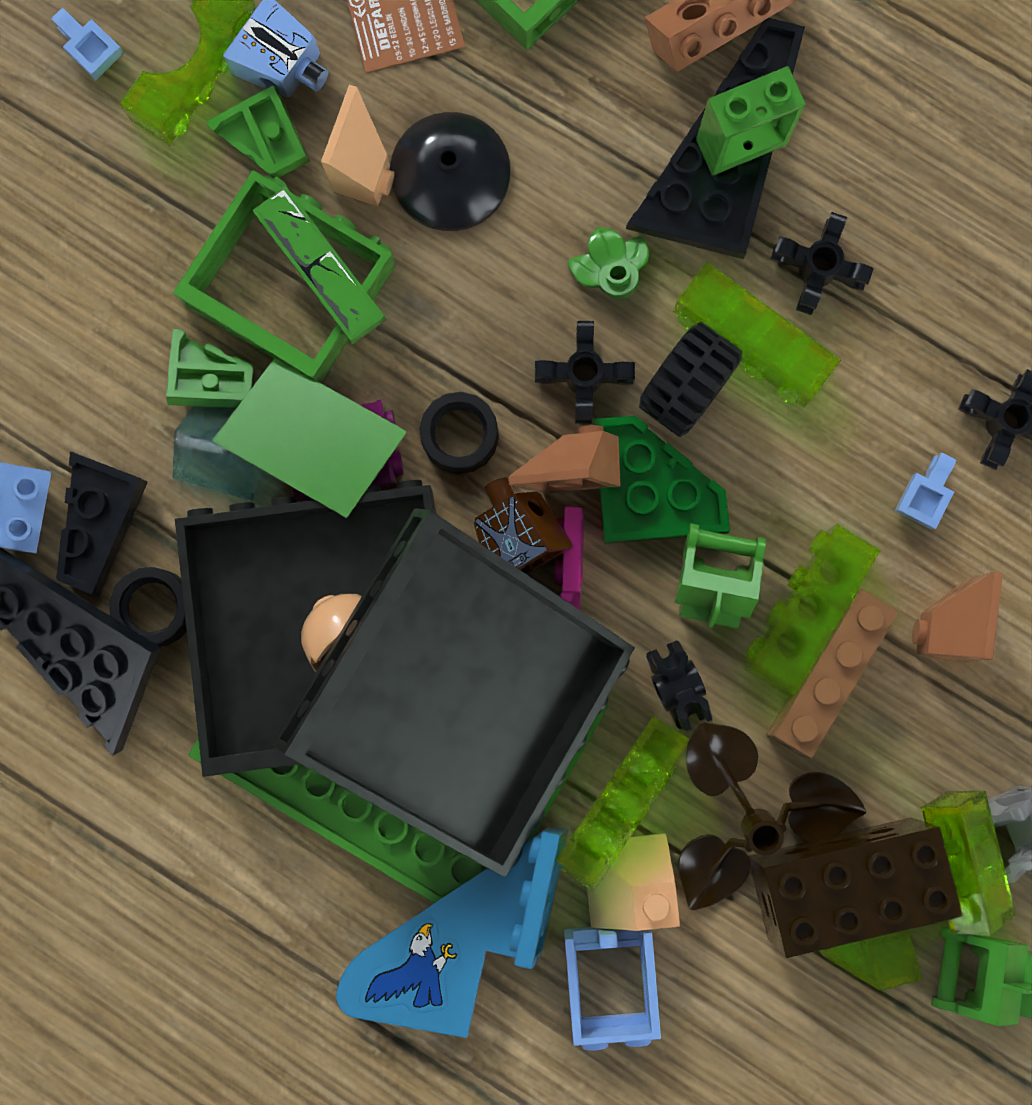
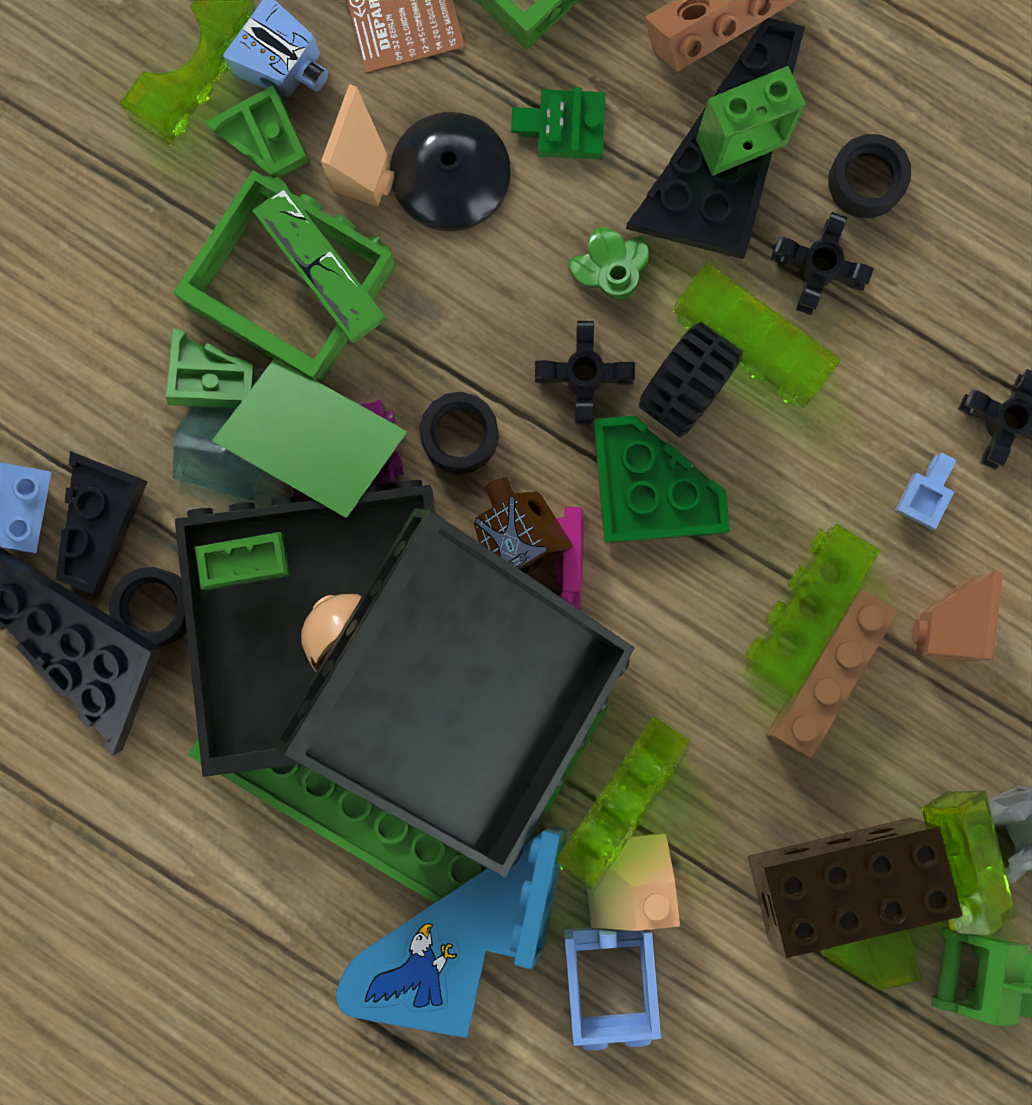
light blue plate [51,8,124,81] -> none
nougat slope [509,425,620,493] -> none
black pin [646,640,712,731] -> none
bright green piece [674,523,766,628] -> none
dark brown plant [678,722,866,910] -> none
none -> bright green plate [195,532,290,591]
none -> green piece [511,87,605,159]
none -> black tyre [828,134,911,218]

